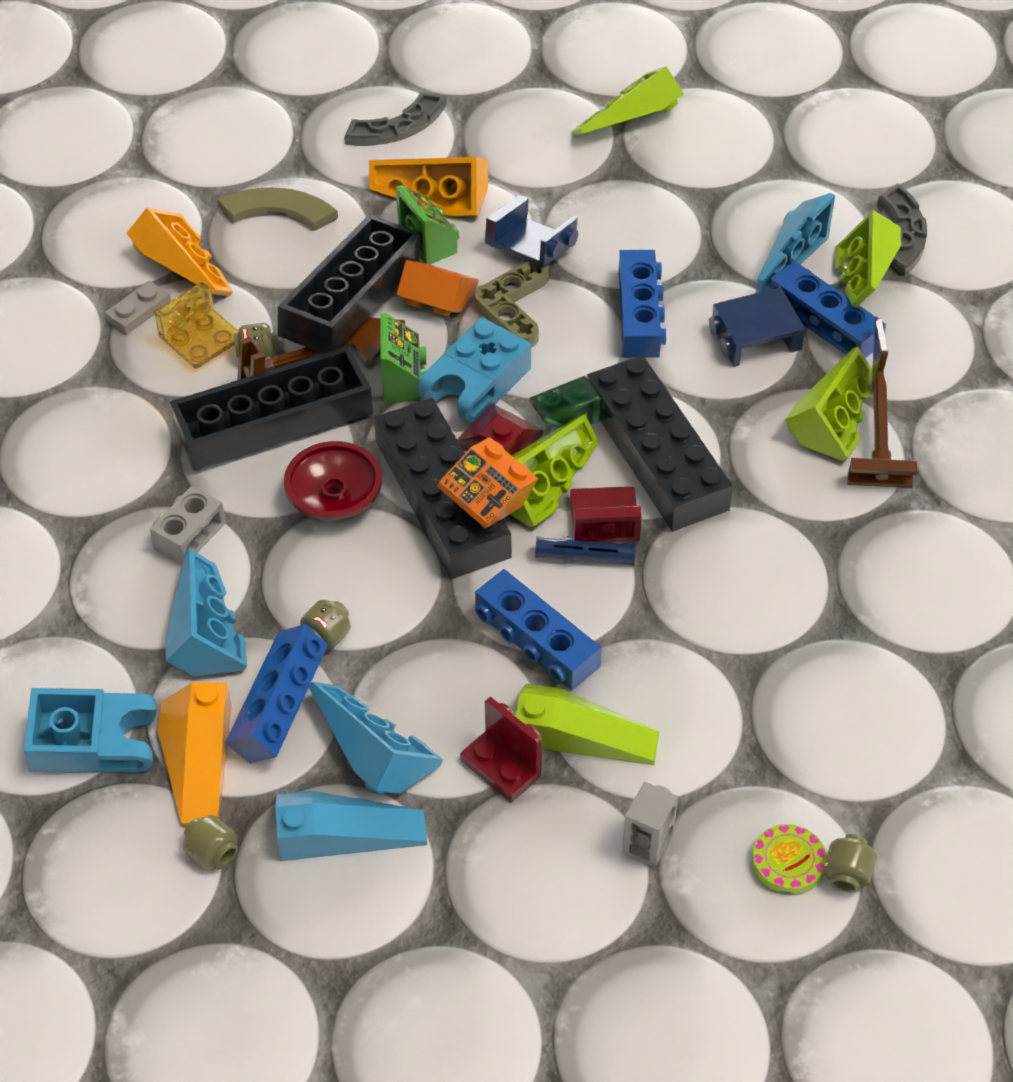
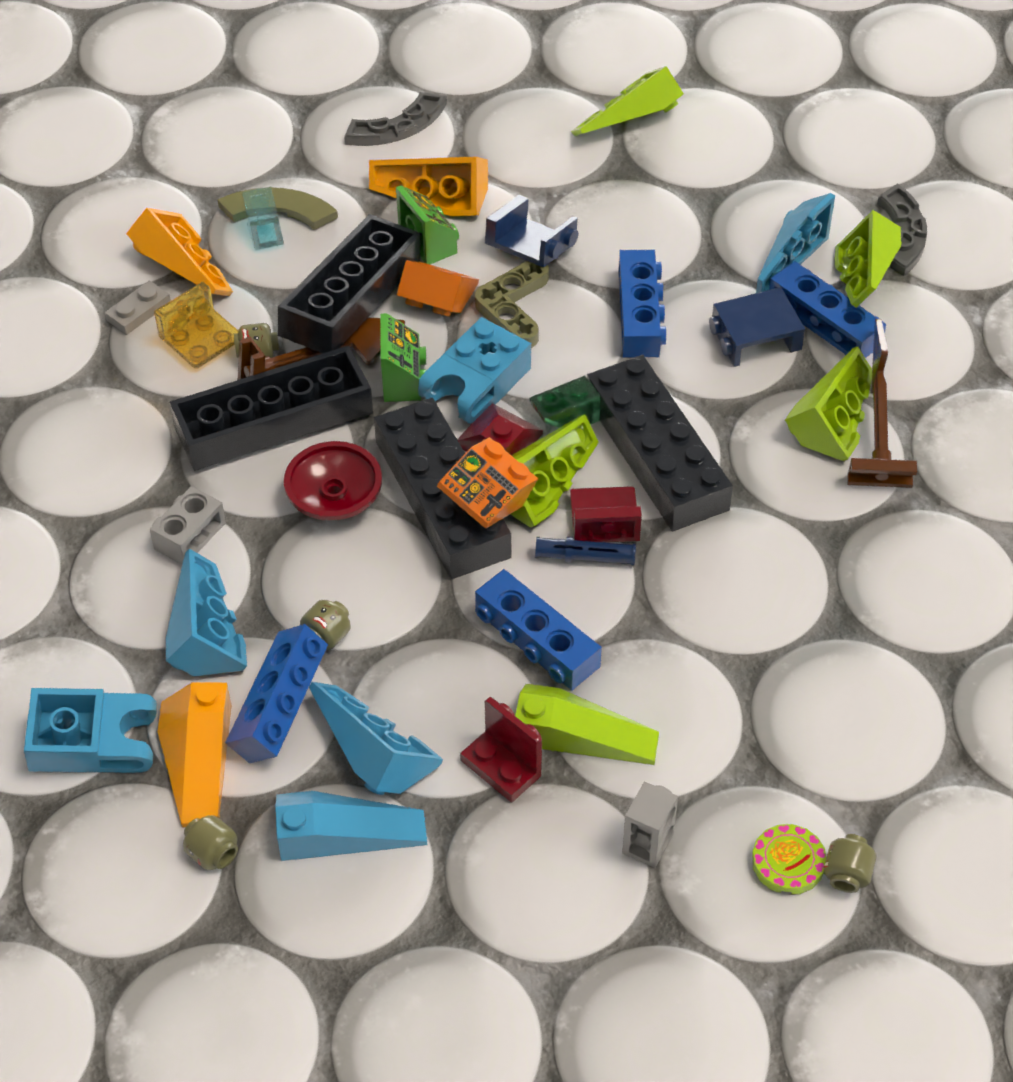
none -> clear light blue slope [242,186,284,250]

